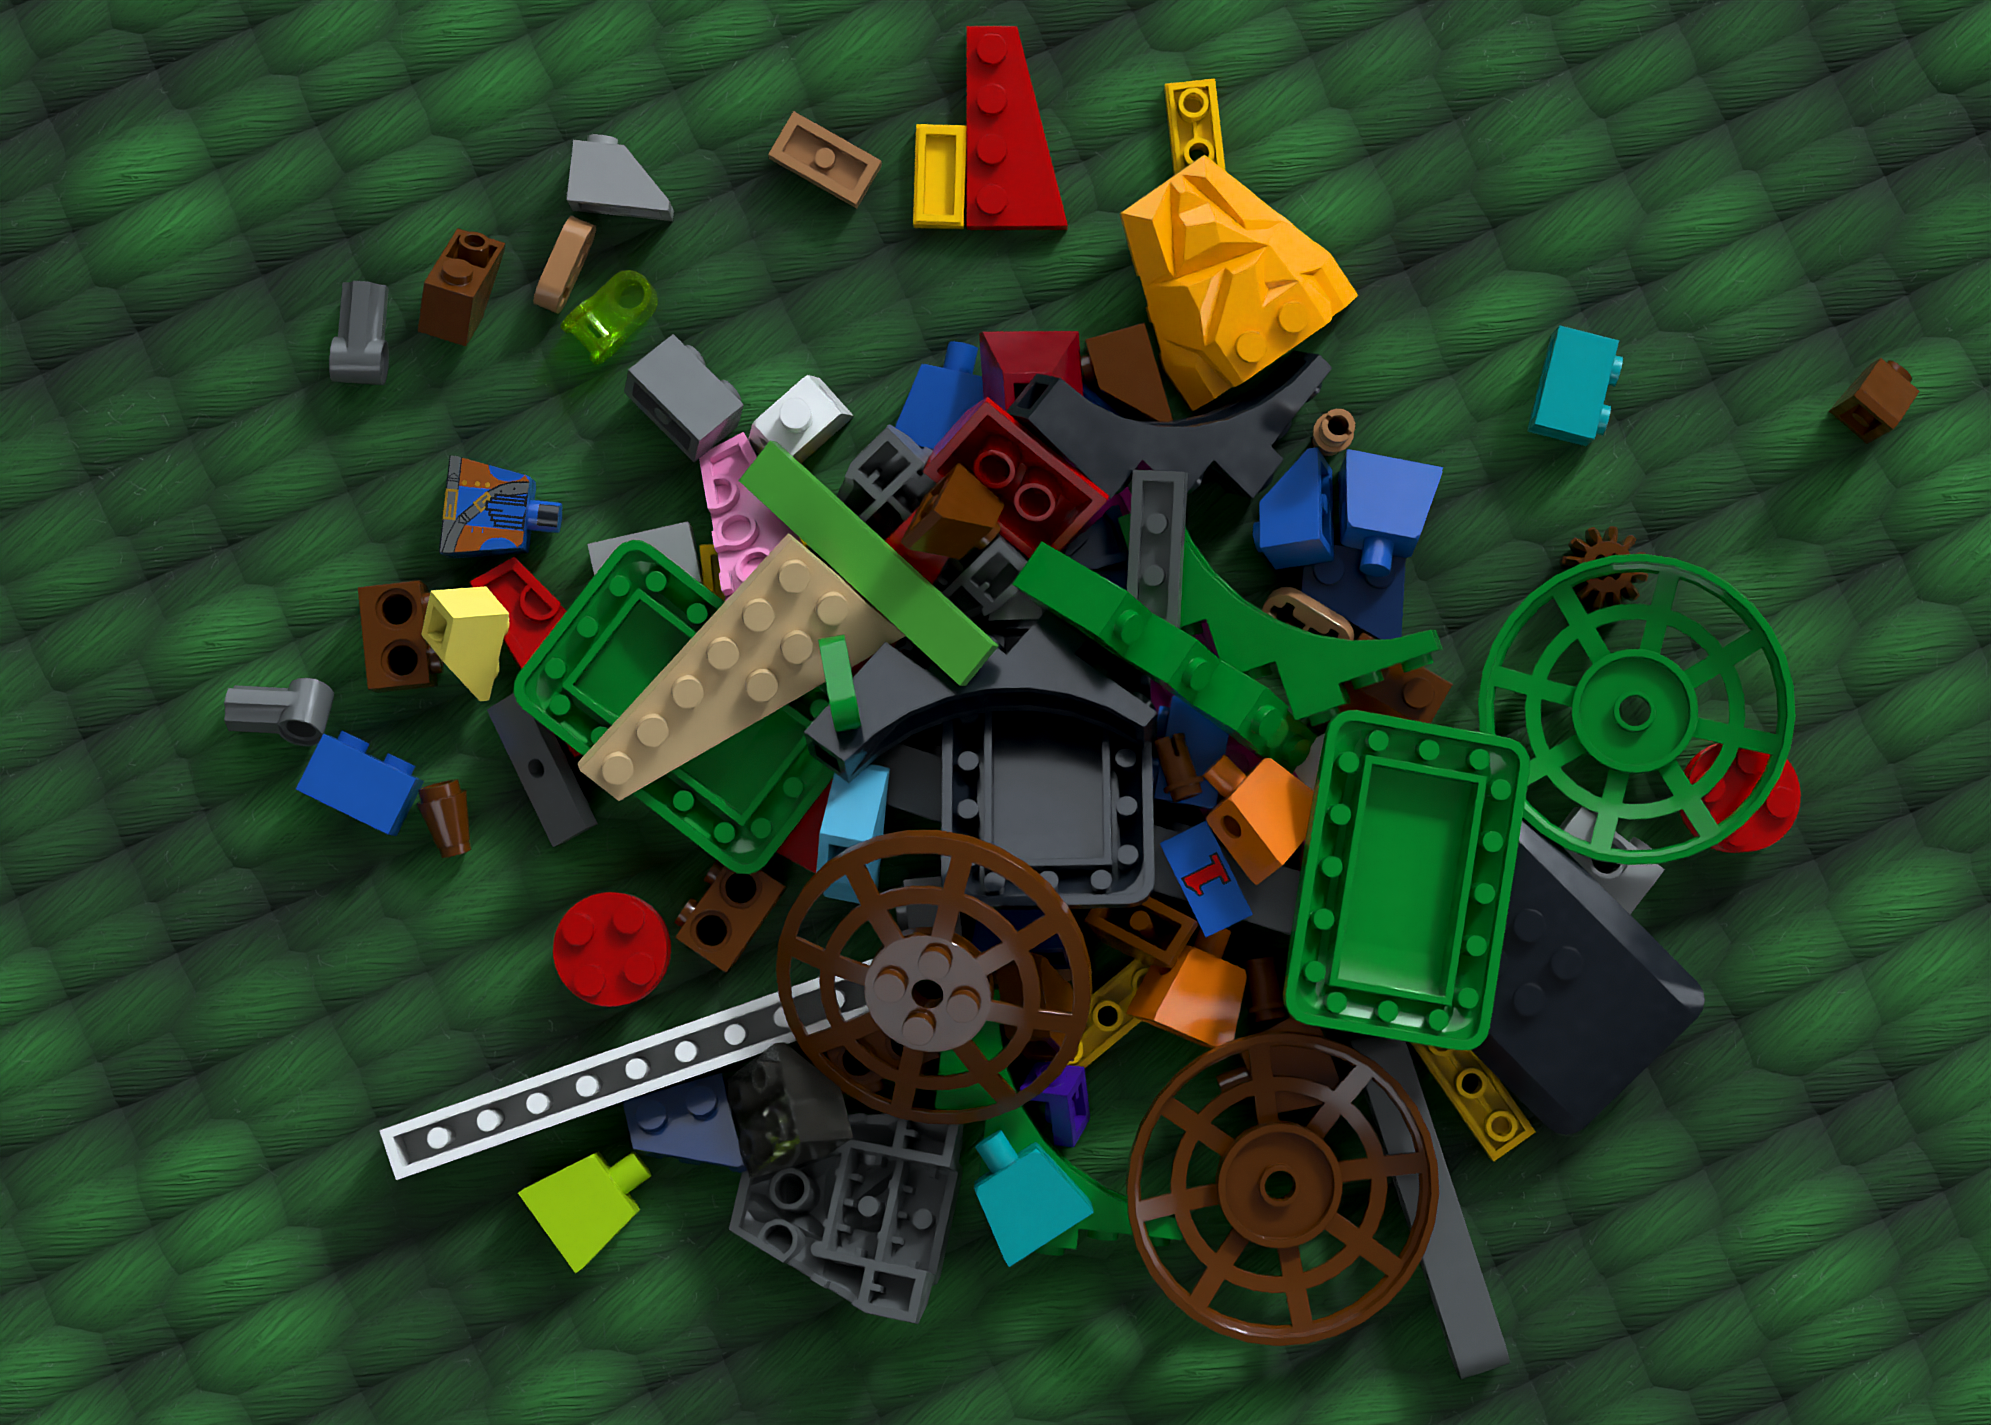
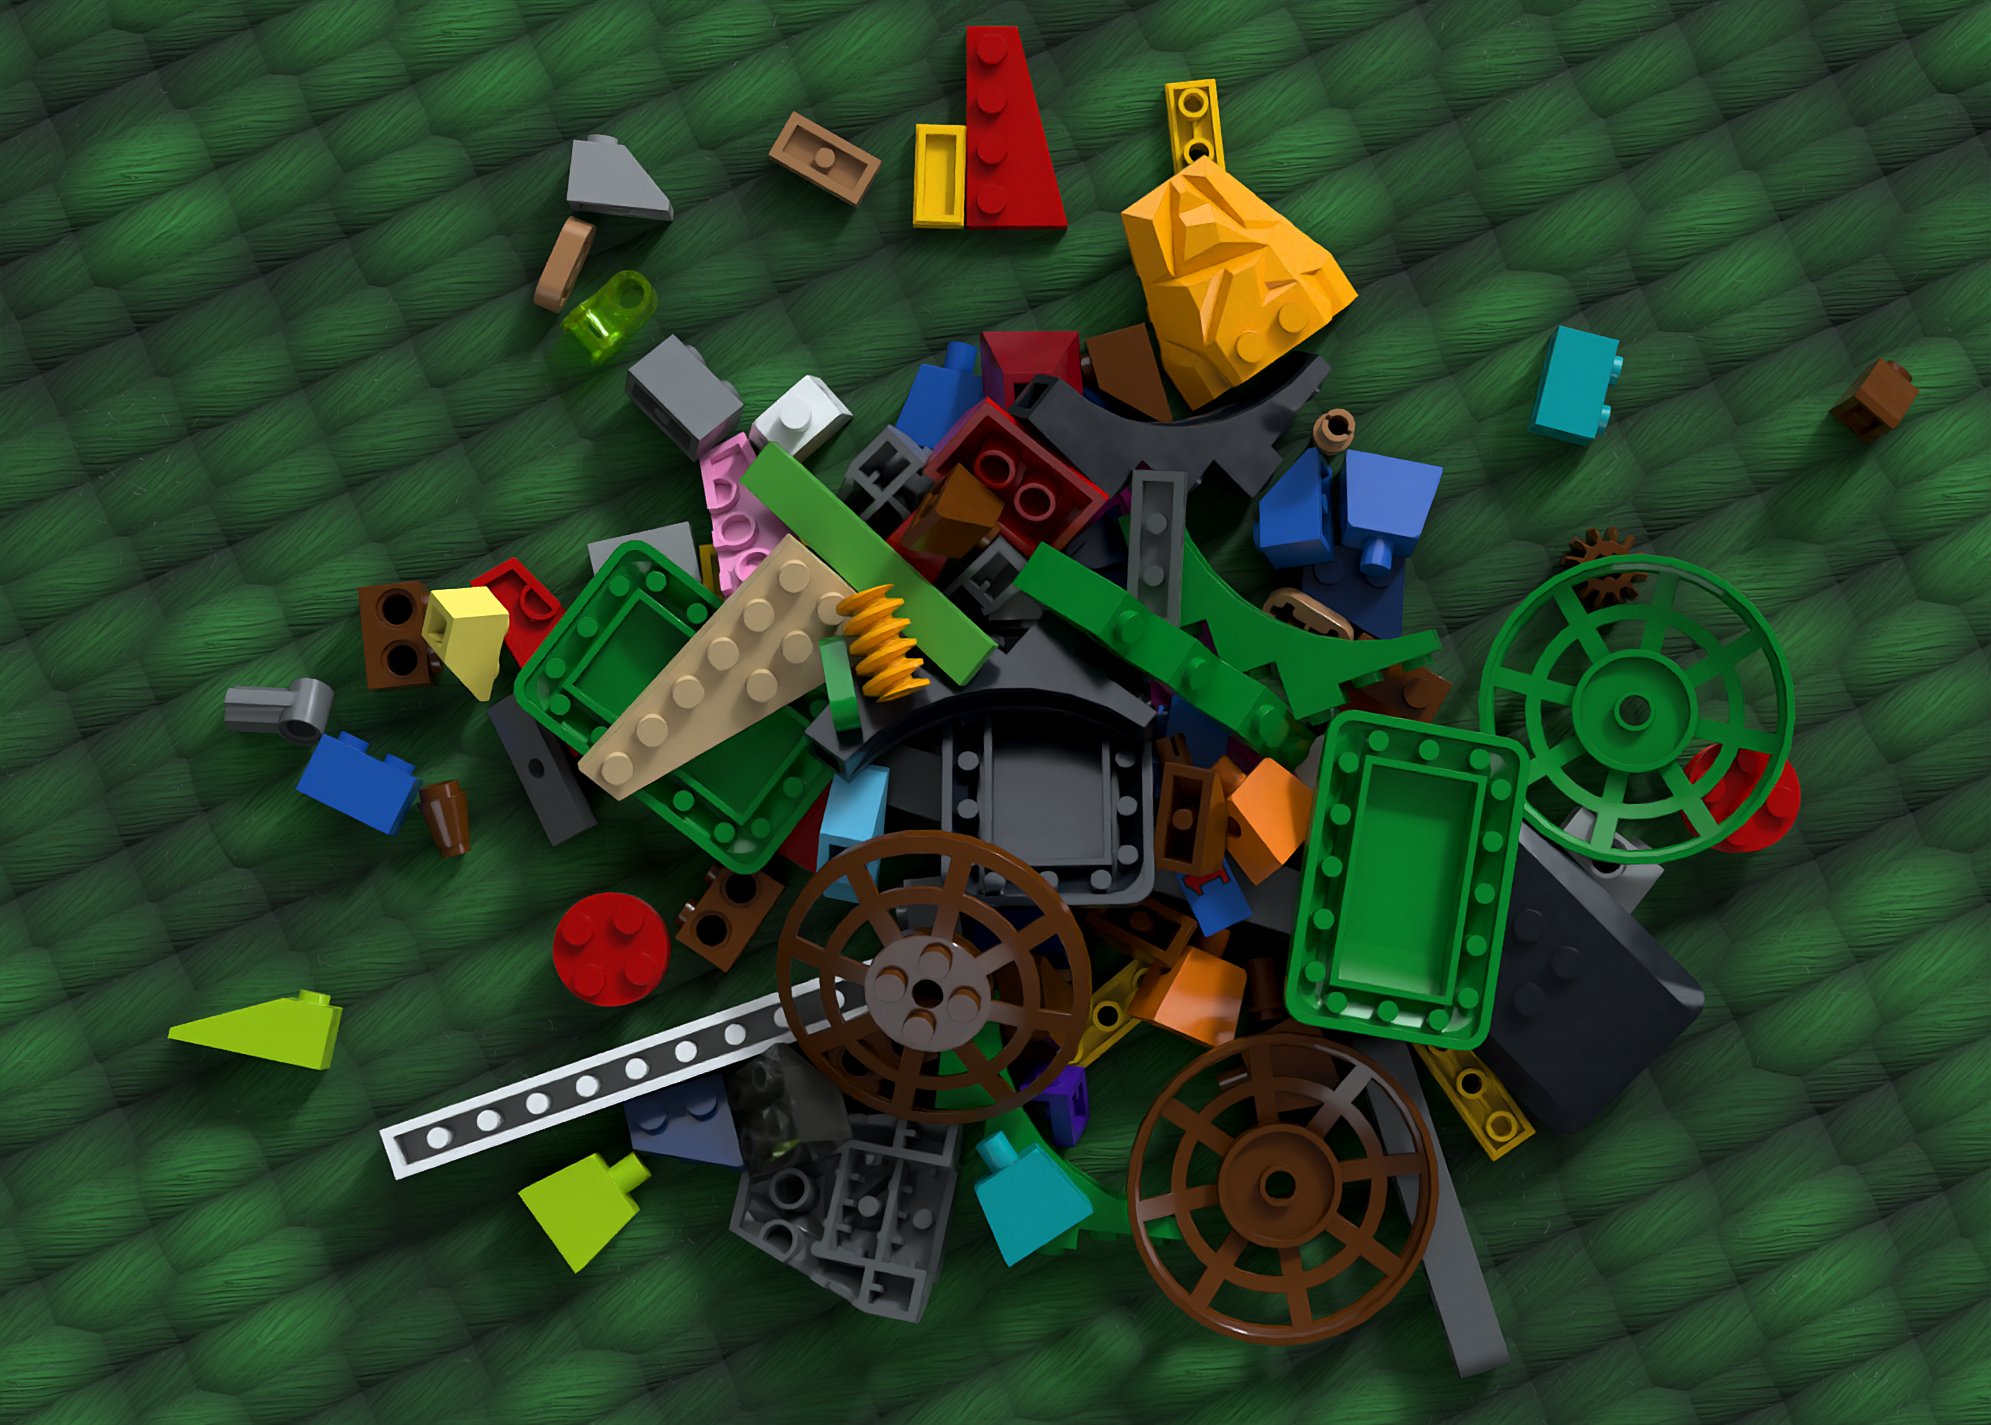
dark grey piece [329,281,389,385] -> none
reddish brown slope [418,228,506,346] -> none
torso [439,455,562,558] -> none
none -> lime slope [168,990,343,1070]
none -> light orange piece [836,584,931,703]
none -> reddish brown slope [1153,762,1229,877]

